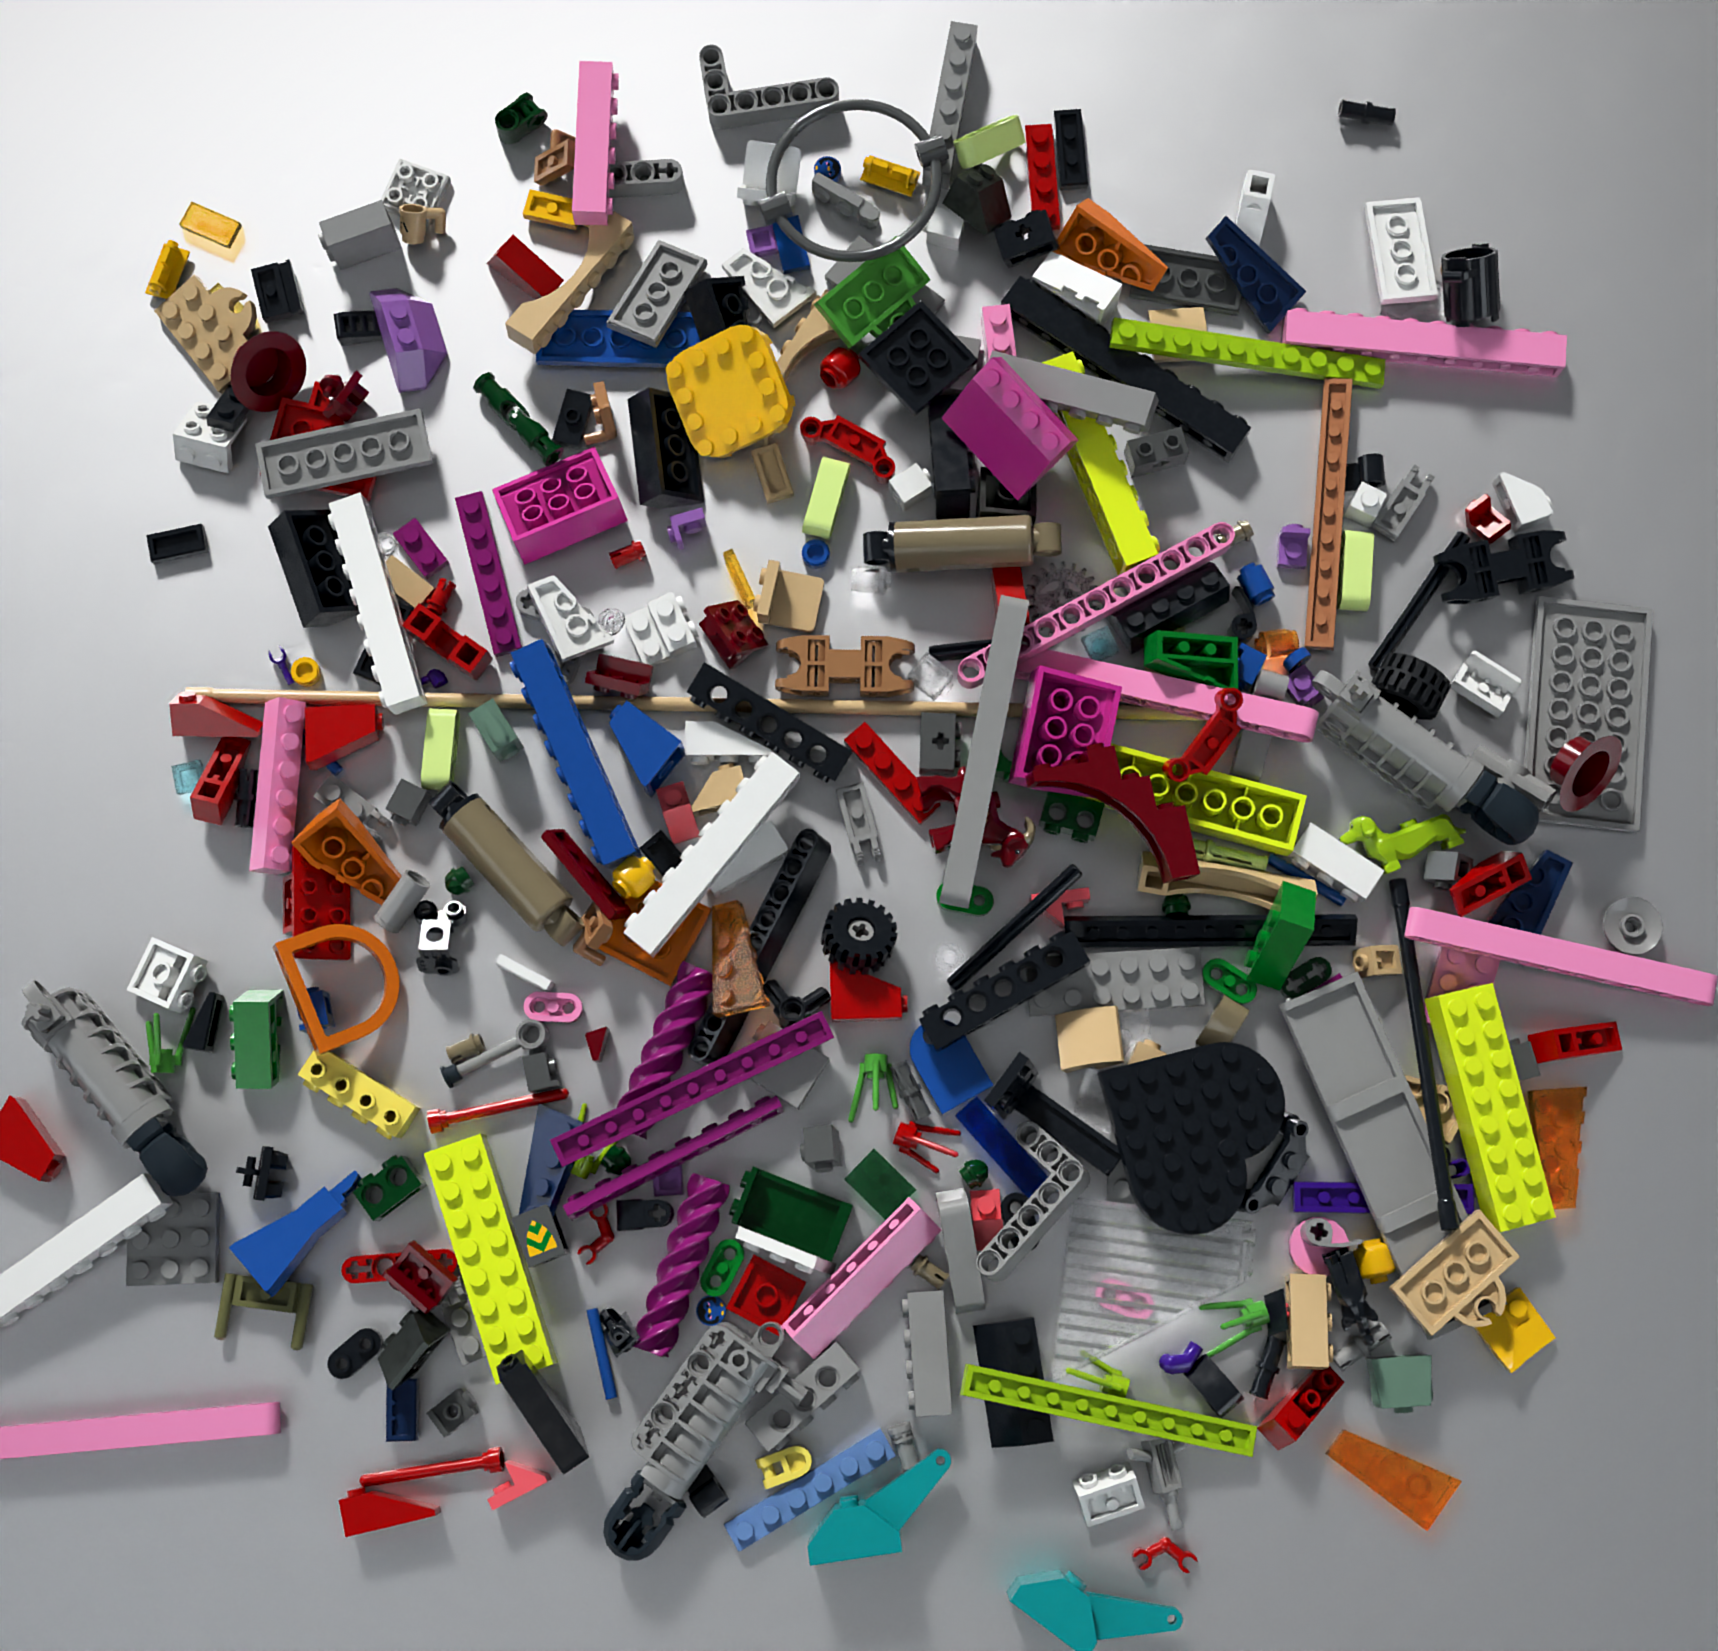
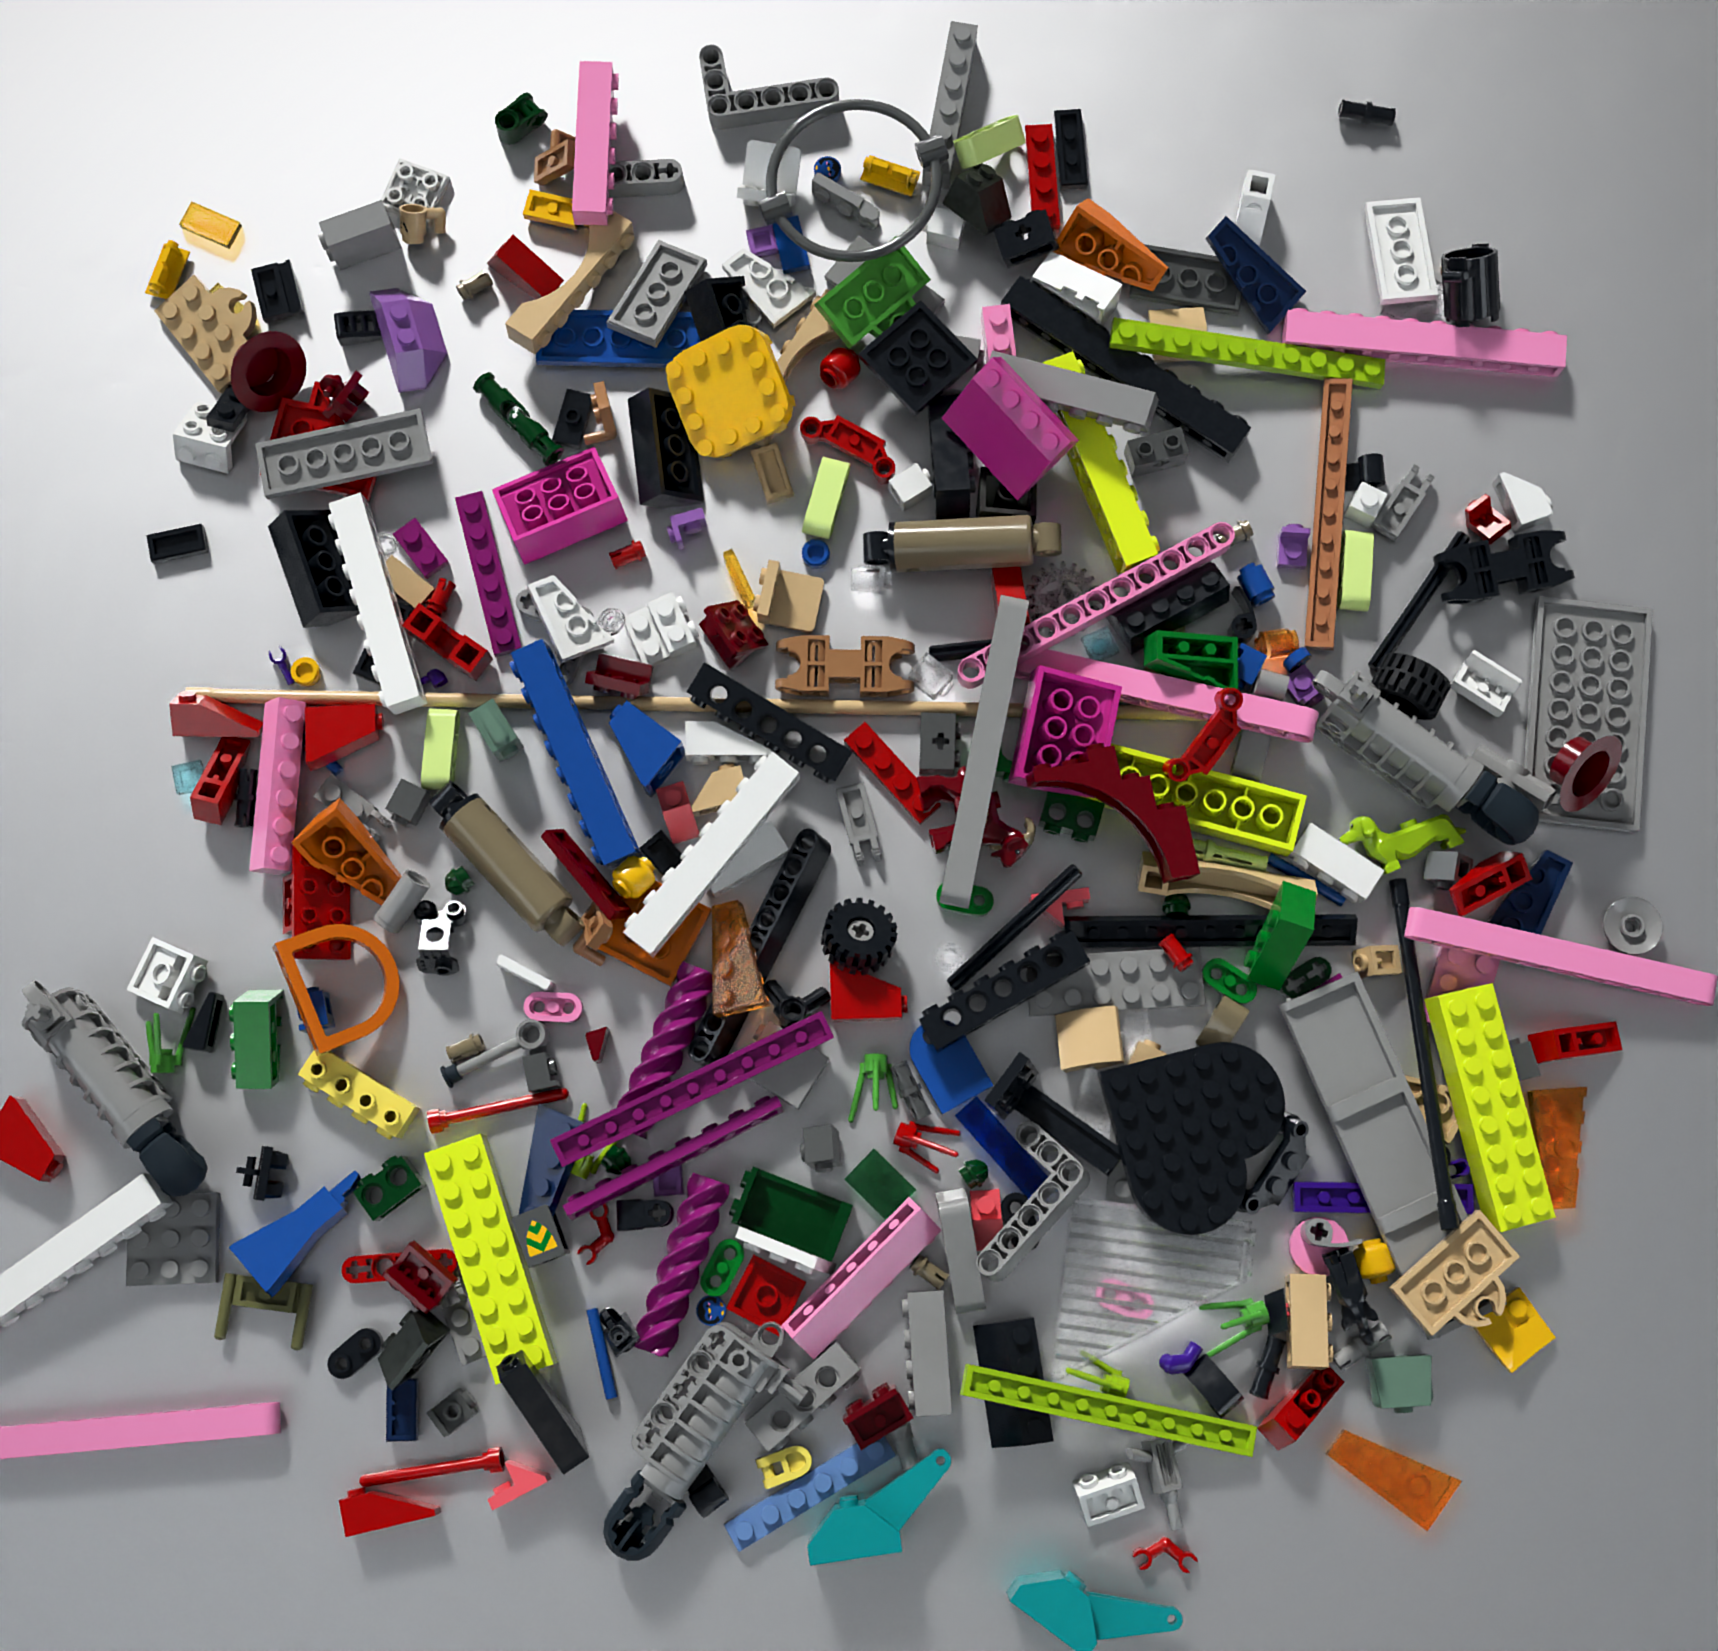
none -> dark tan pin [456,269,493,300]
none -> dark red bracket [842,1382,914,1450]
none -> red pin [1158,934,1194,972]

